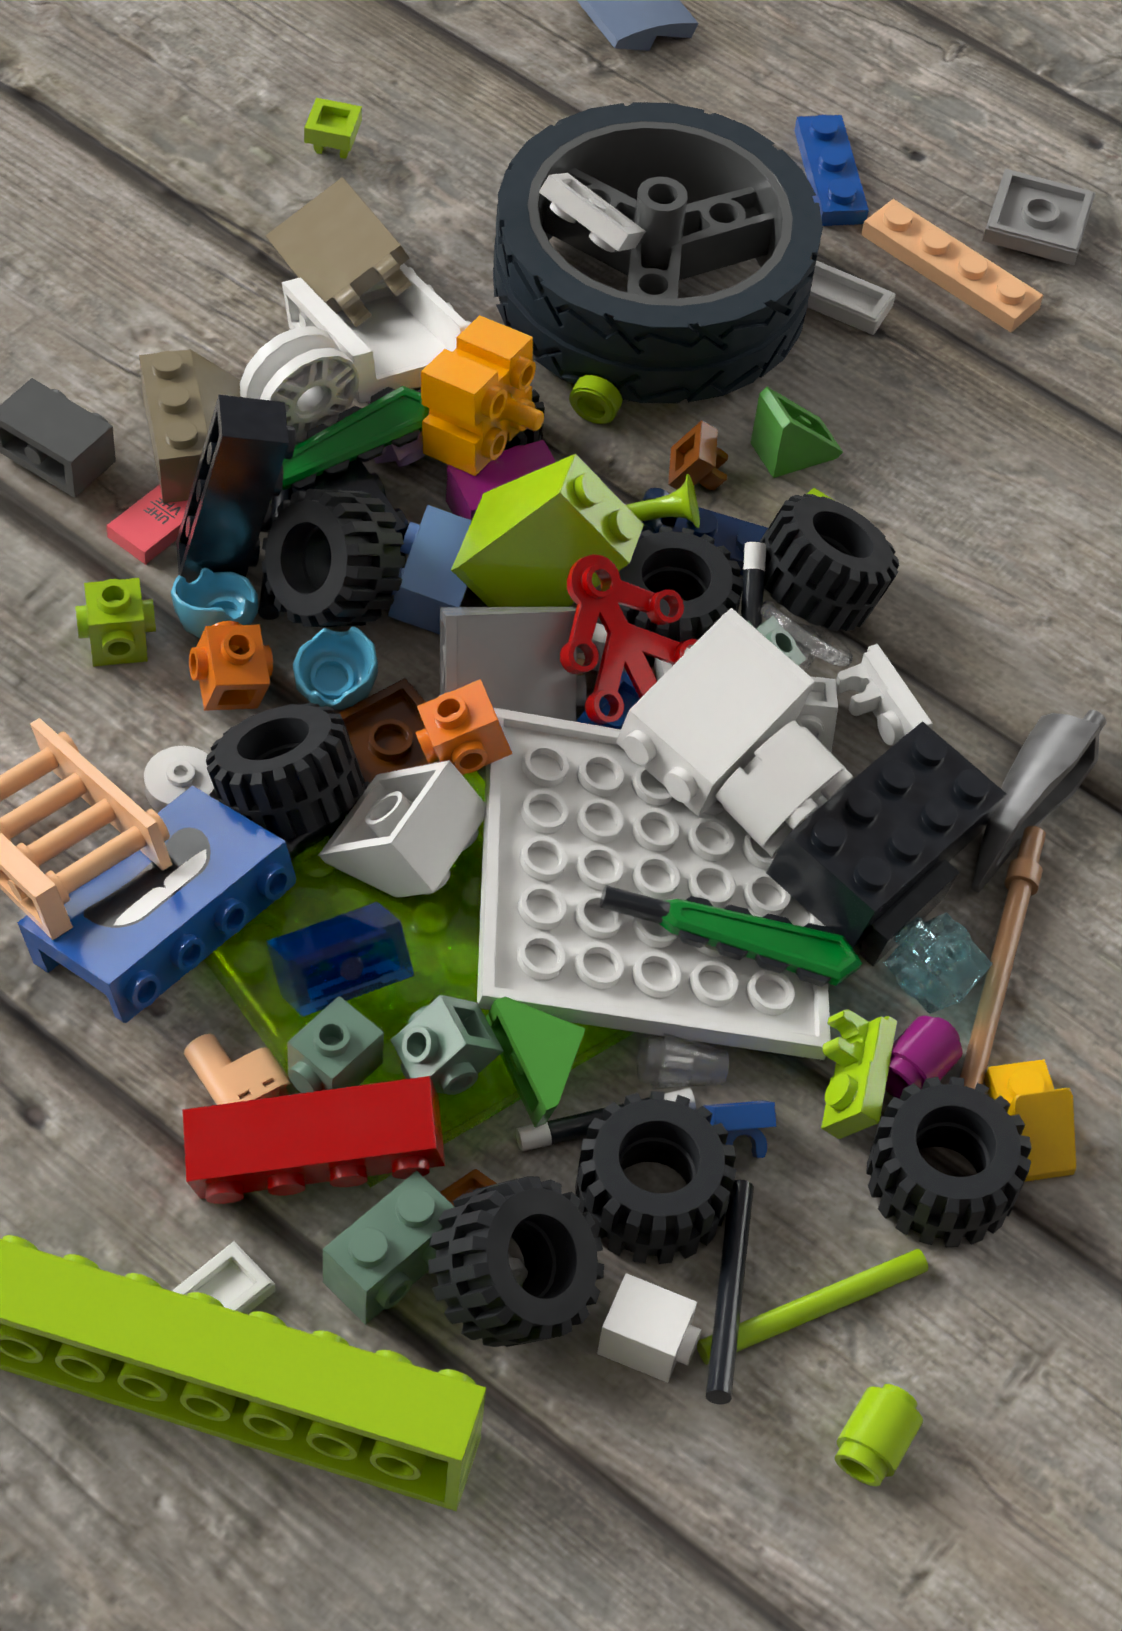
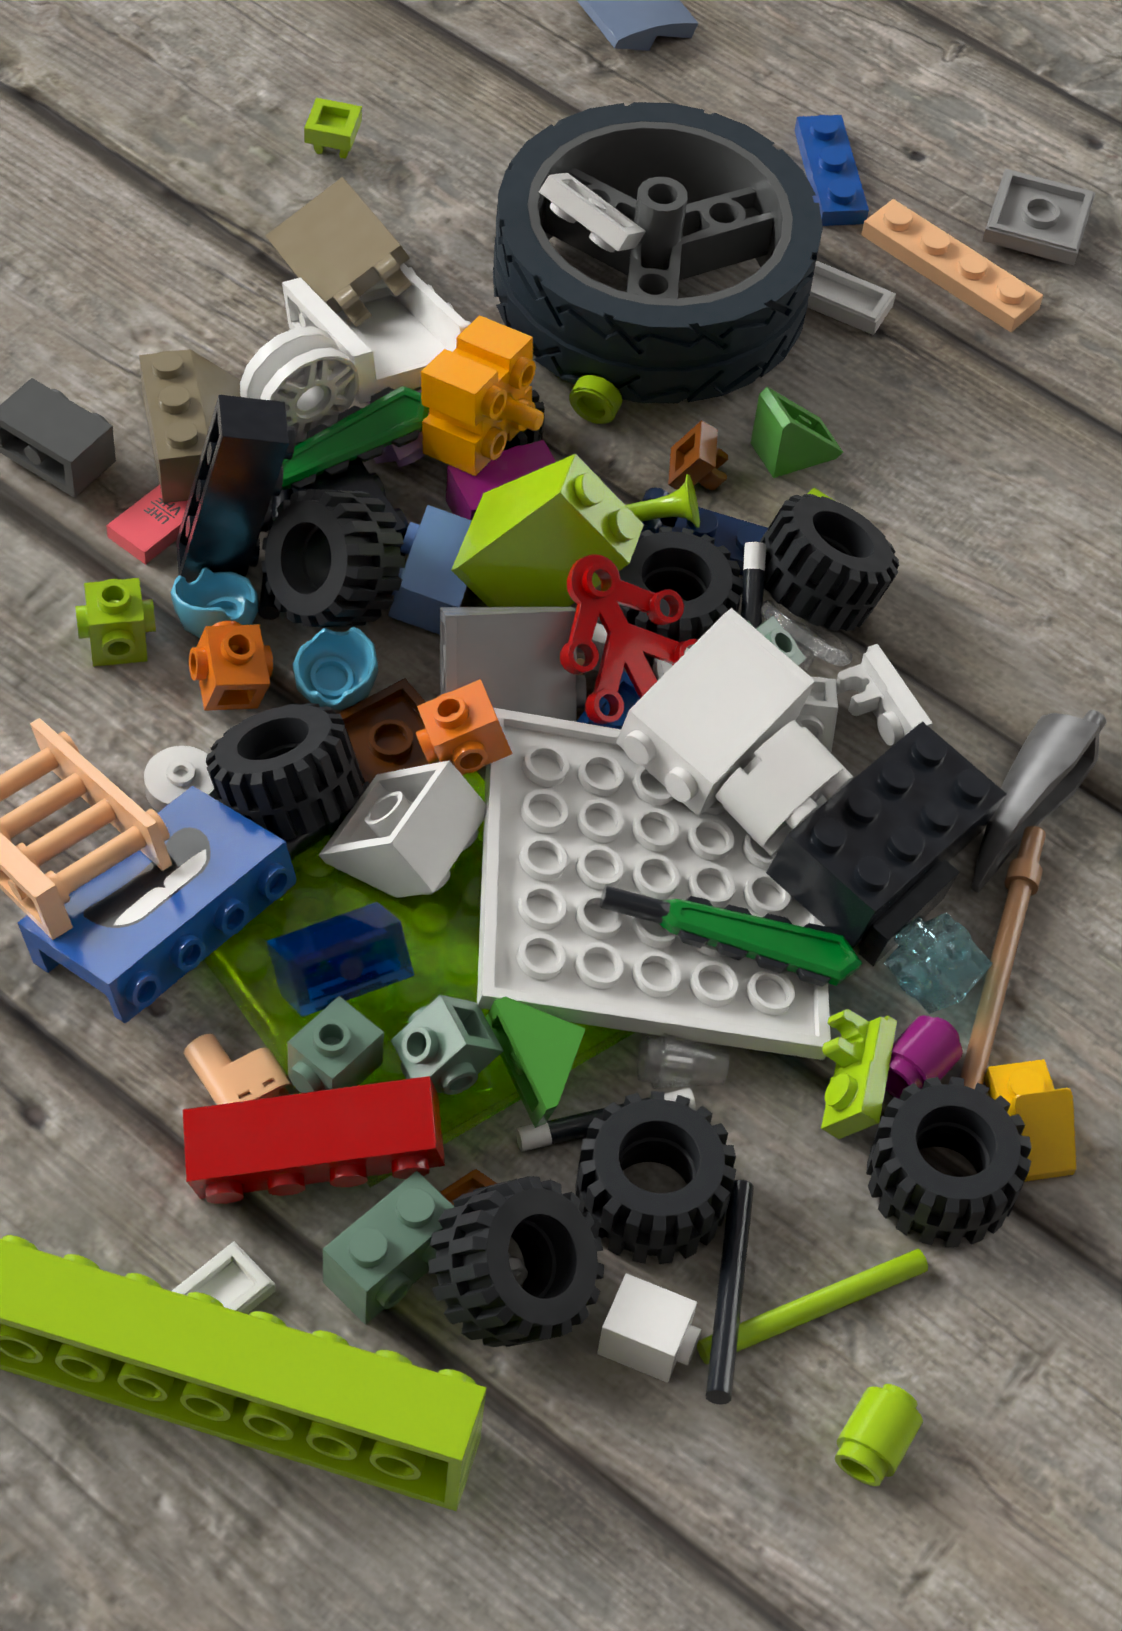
blue tile [704,1100,777,1158] -> none

